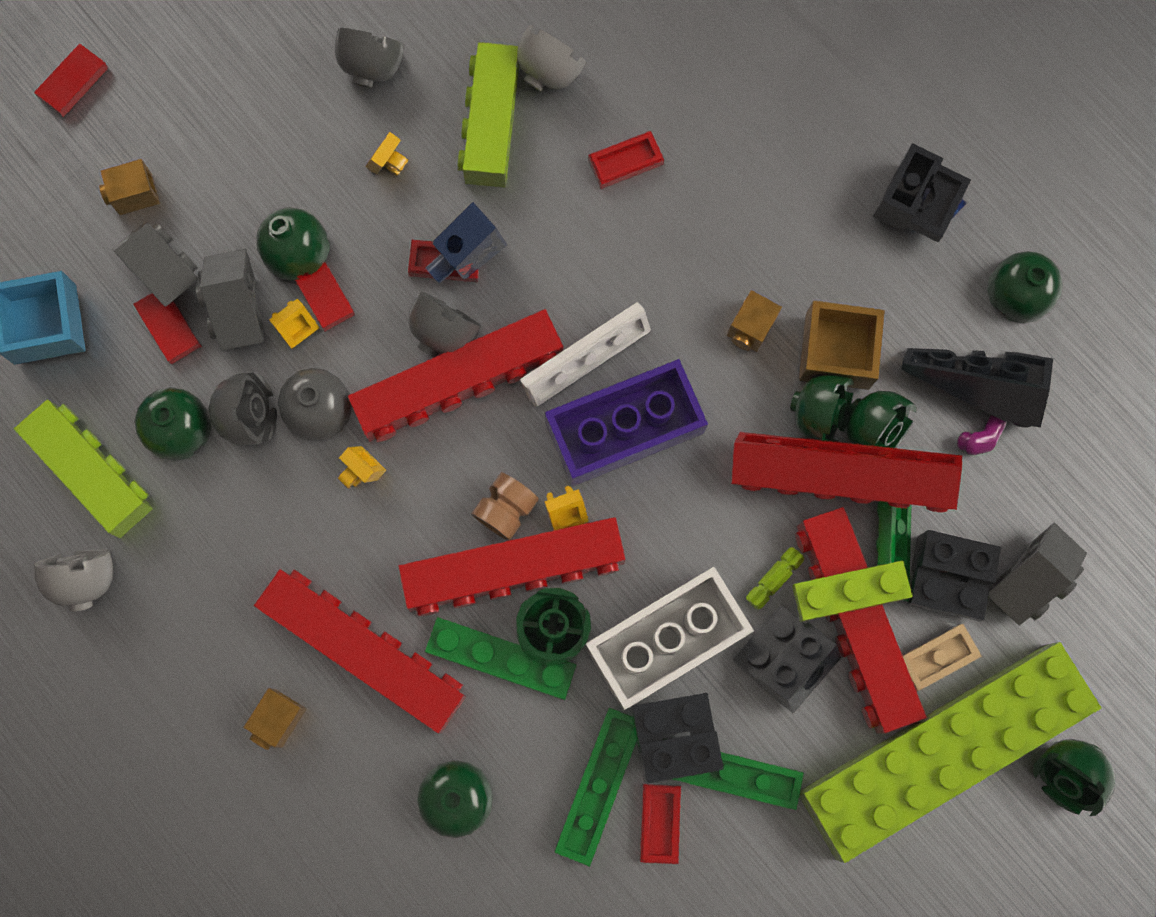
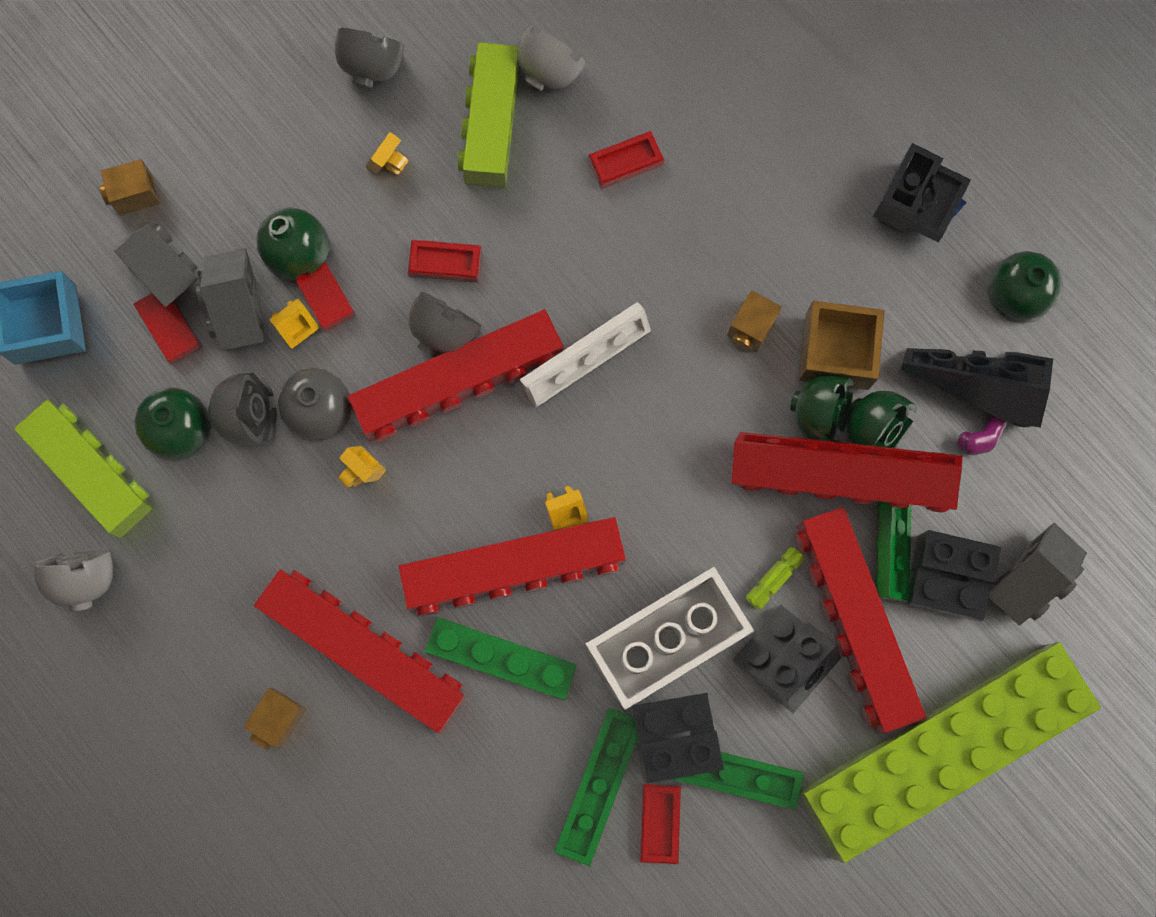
red tile [34,43,109,117] -> none
dark green cylinder [417,760,493,838] -> none
dark blue torso [425,202,507,284] -> none
medium nougat wheel [471,472,539,541] -> none
dark green cylinder [515,588,591,665] -> none
dark purple brick [545,359,708,487] -> none
lime plate [792,561,913,622] -> none
tan plate [902,624,982,691] -> none
dark green cylinder [1033,739,1115,816] -> none

